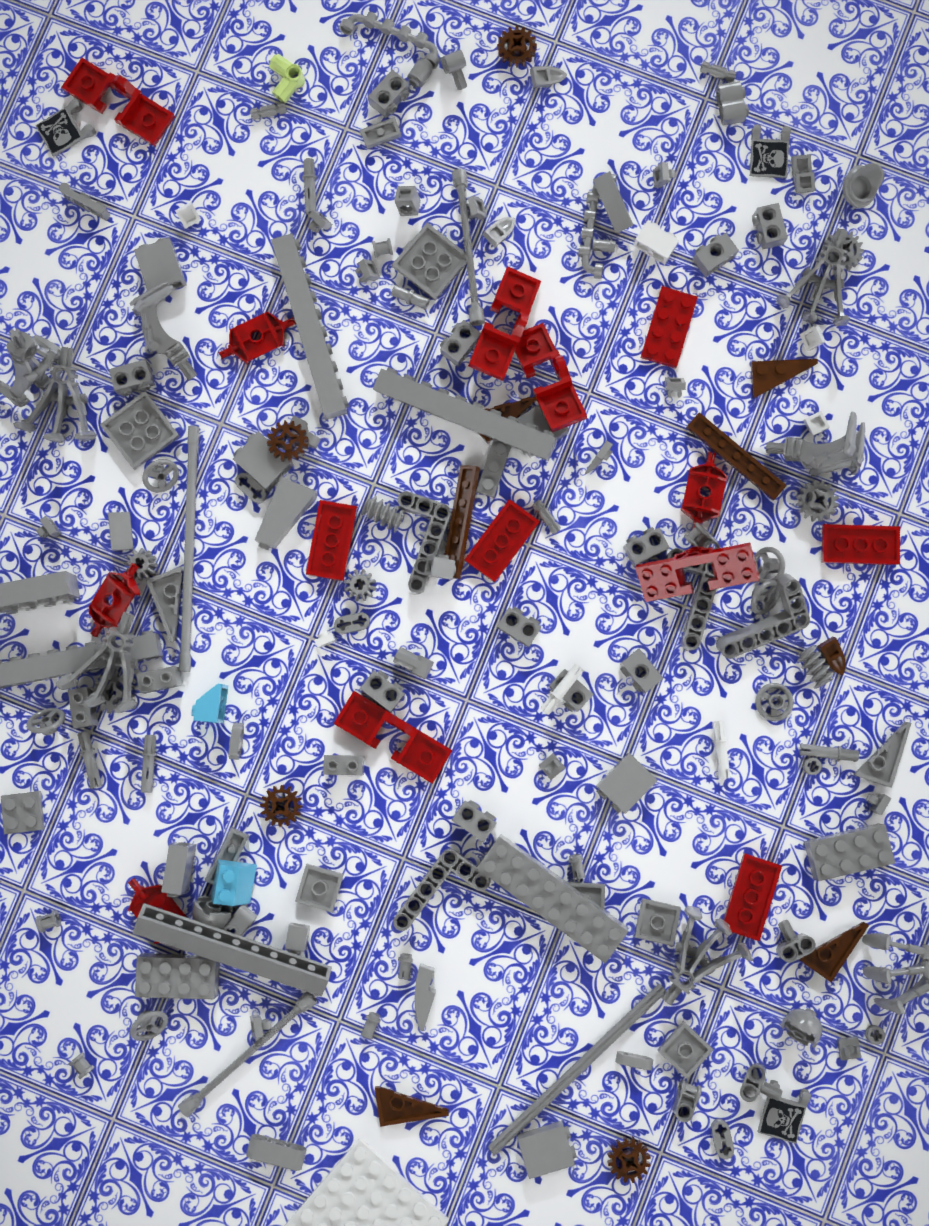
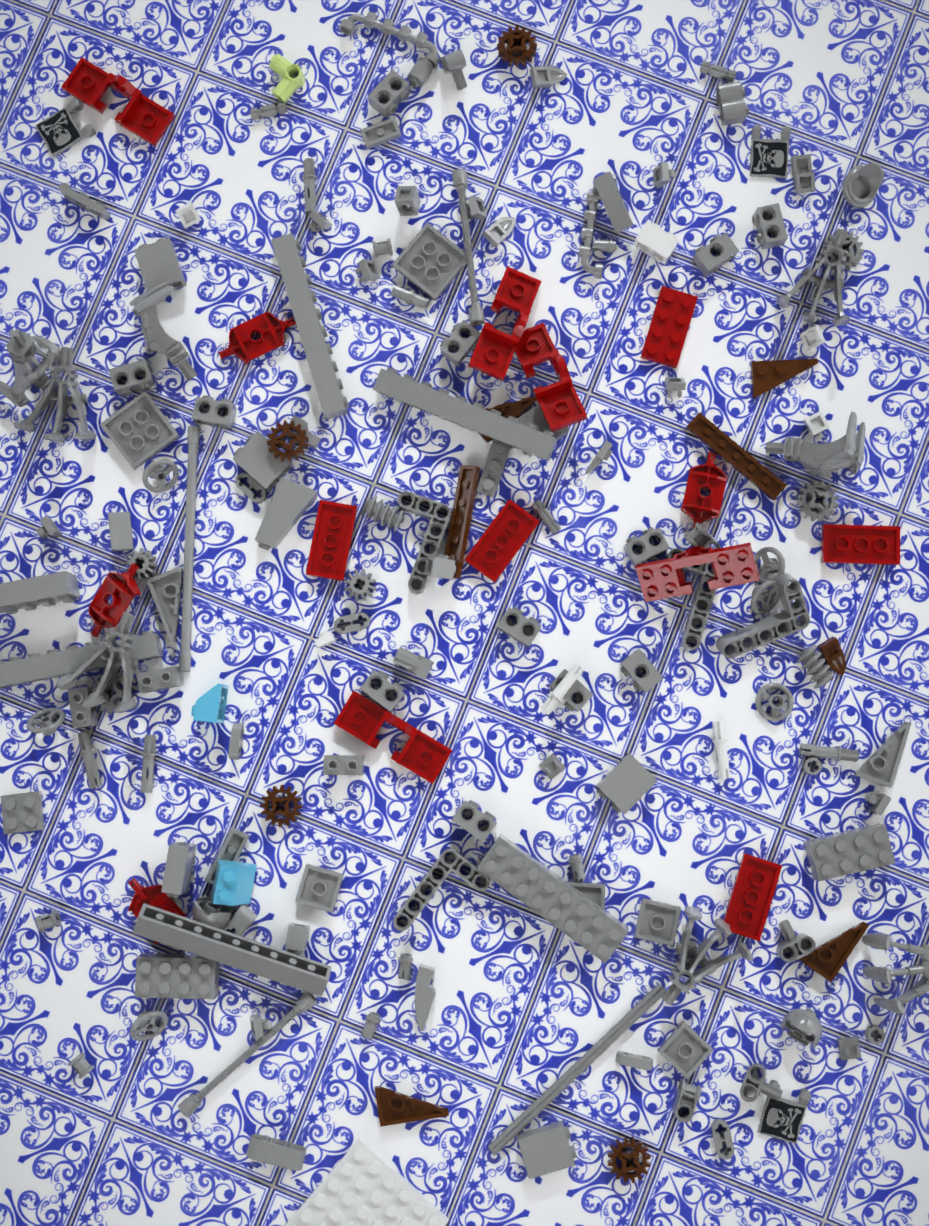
none -> light grey brick [192,395,237,430]

